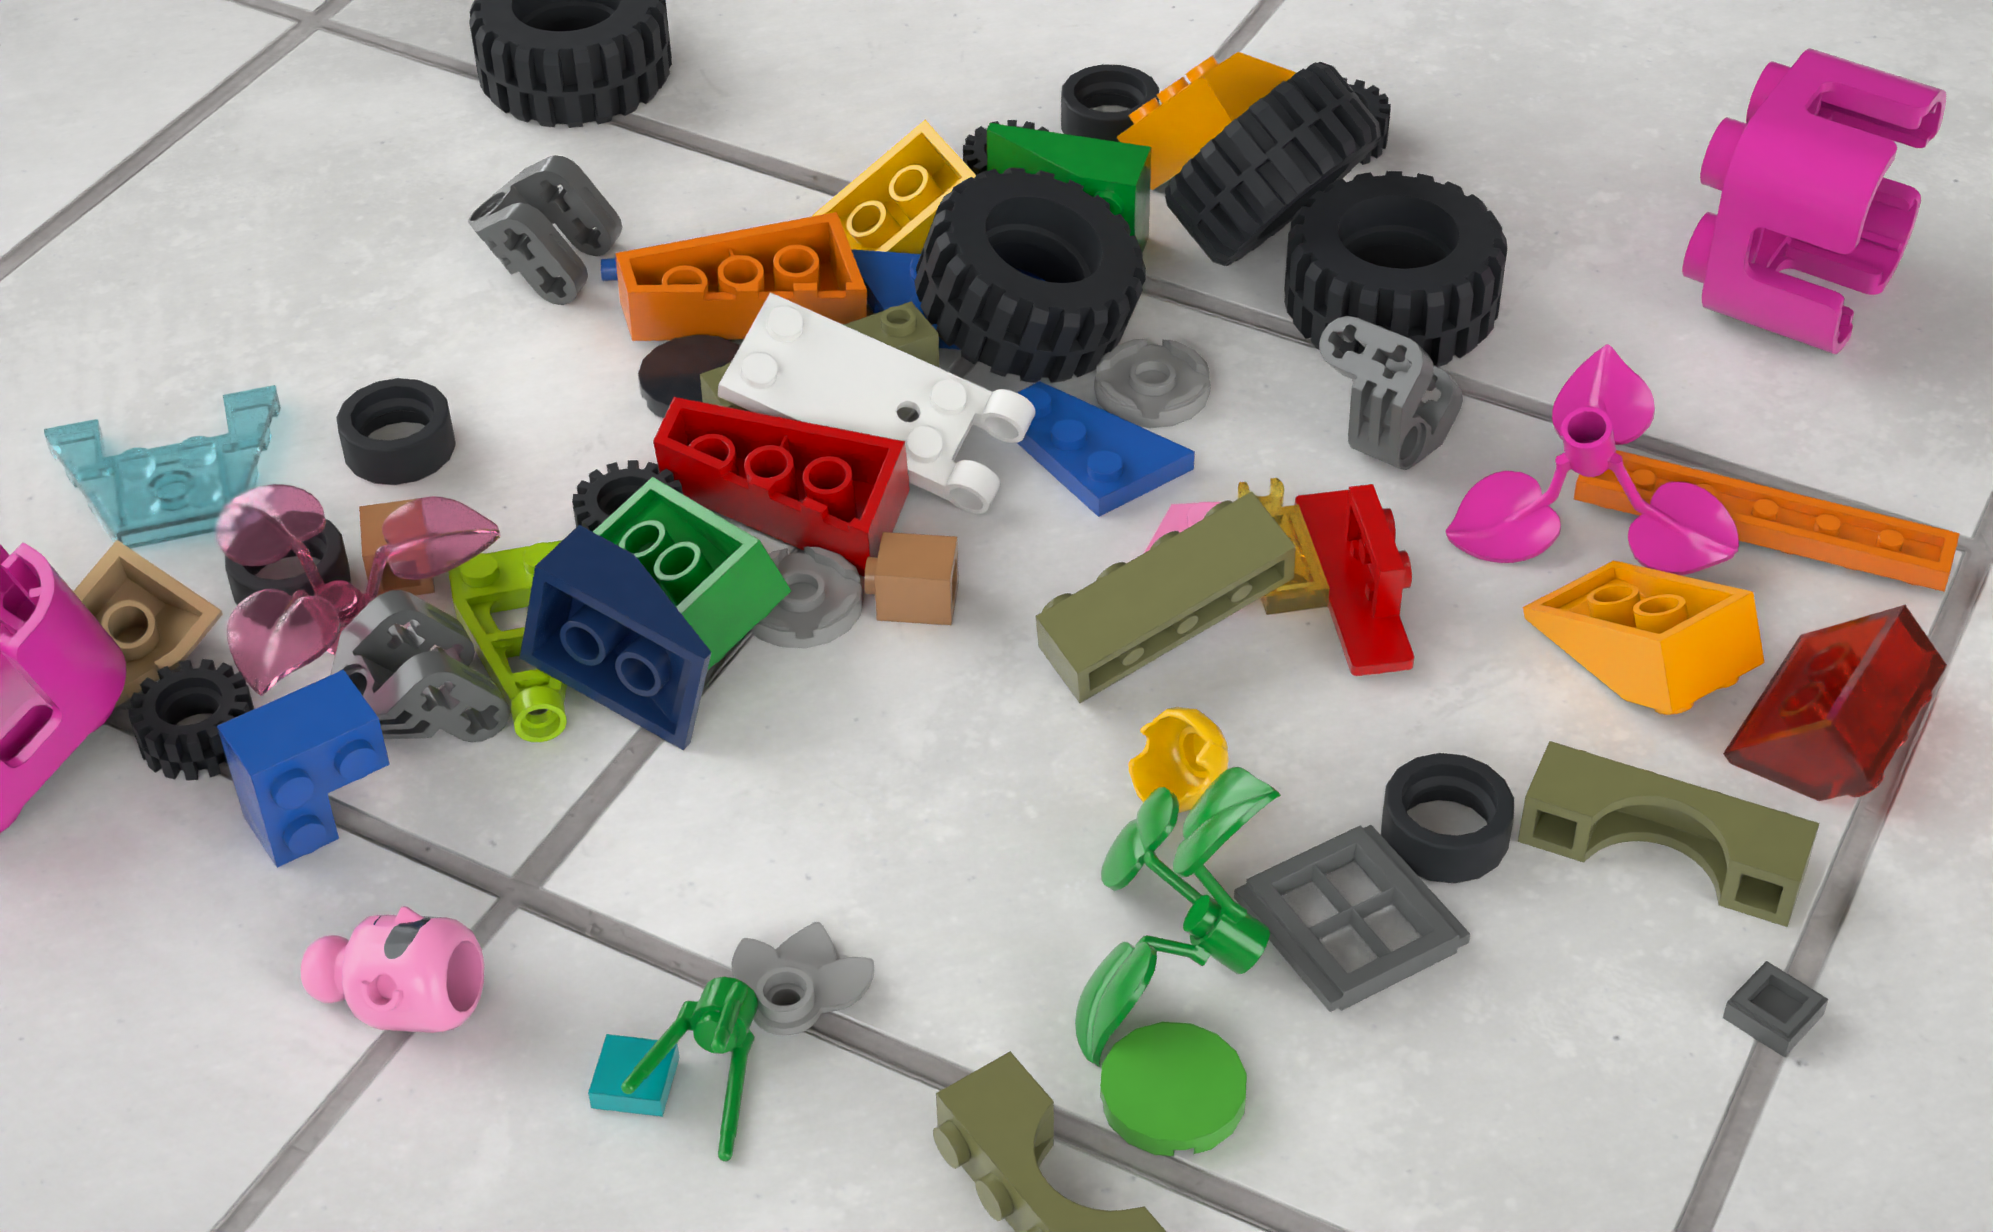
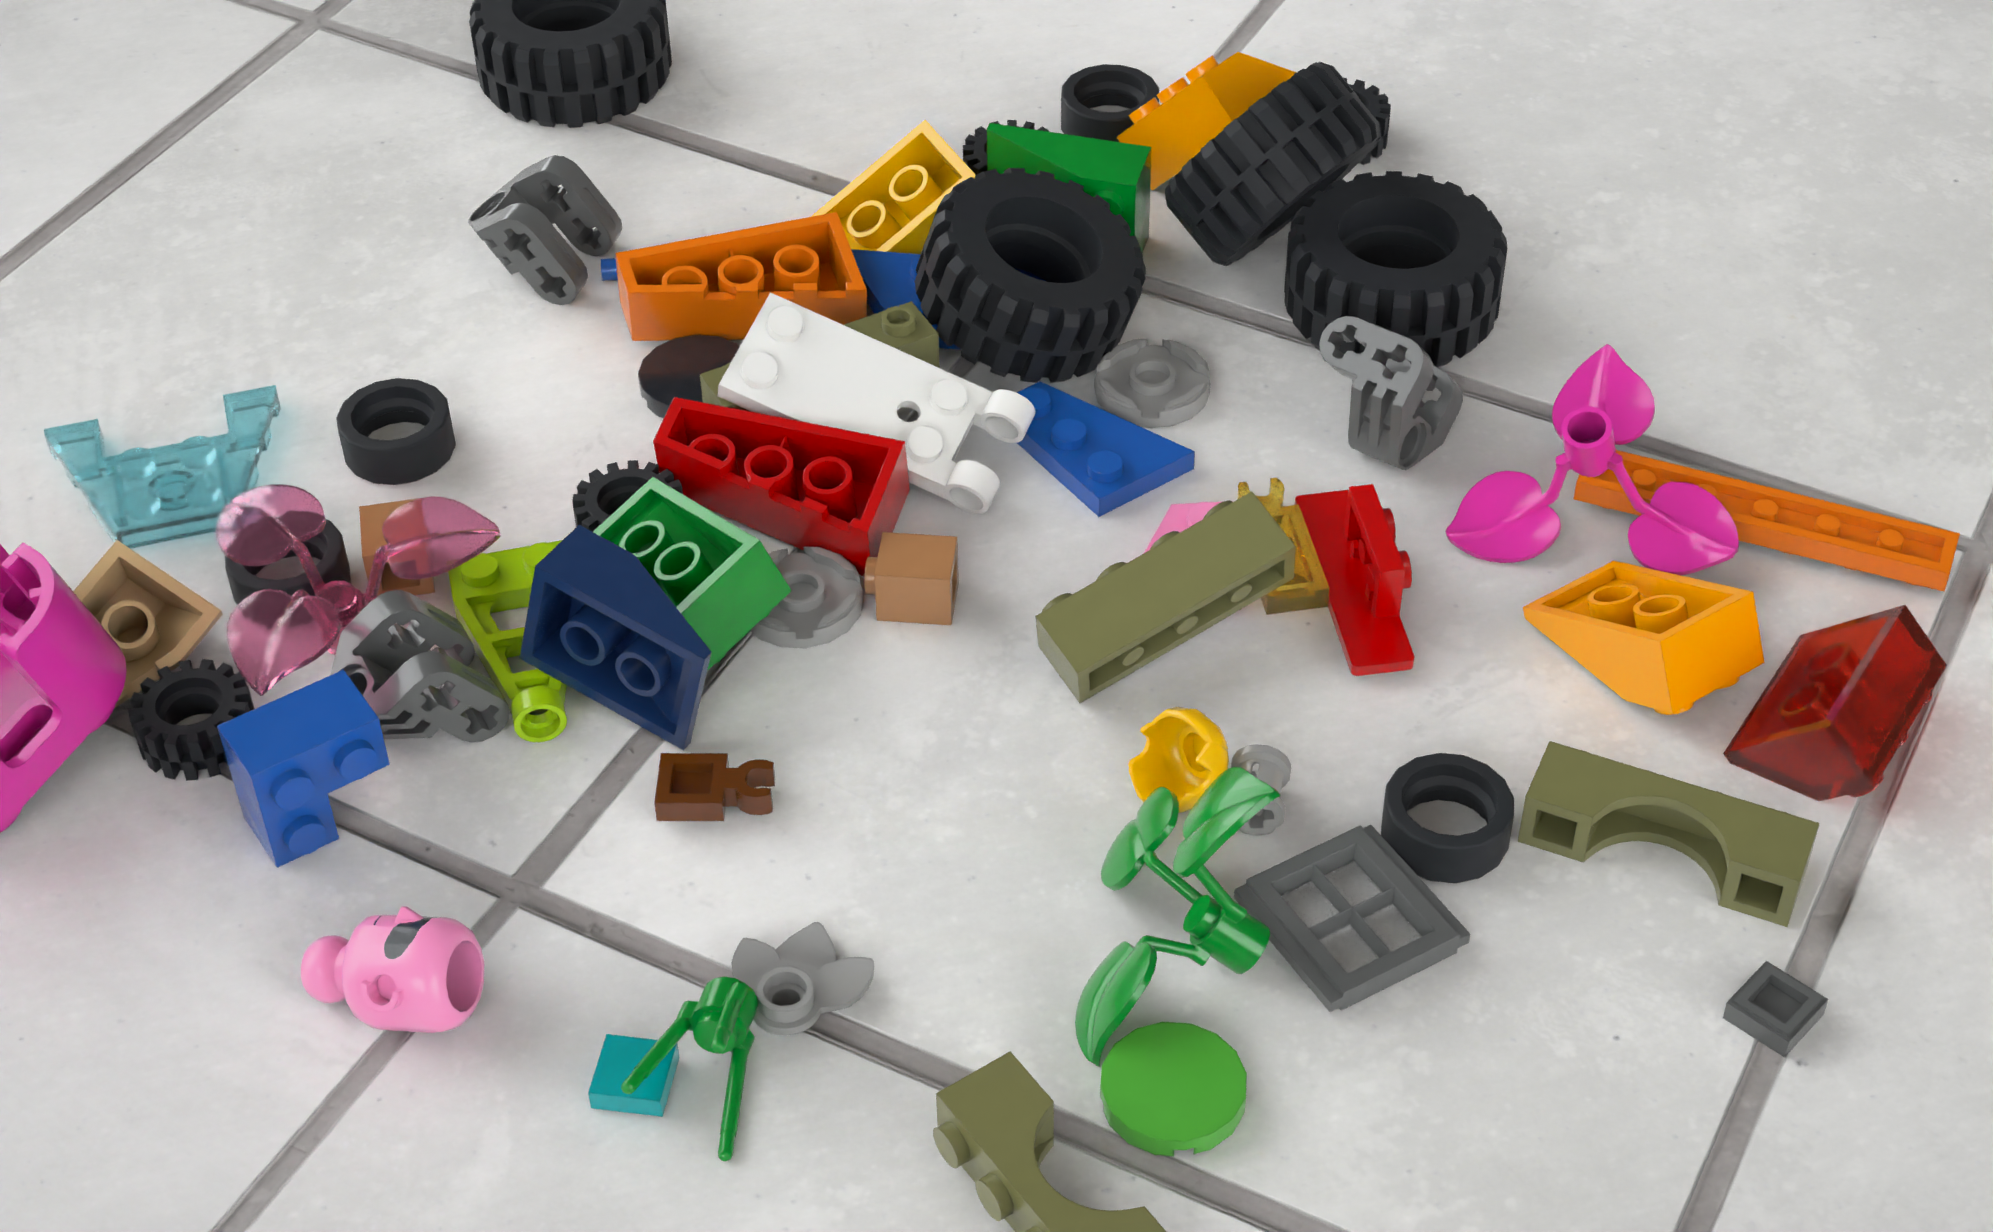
dark pink piece [1682,48,1946,354] -> none
none -> reddish brown plate [654,753,775,821]
none -> light grey bush [1231,744,1291,835]

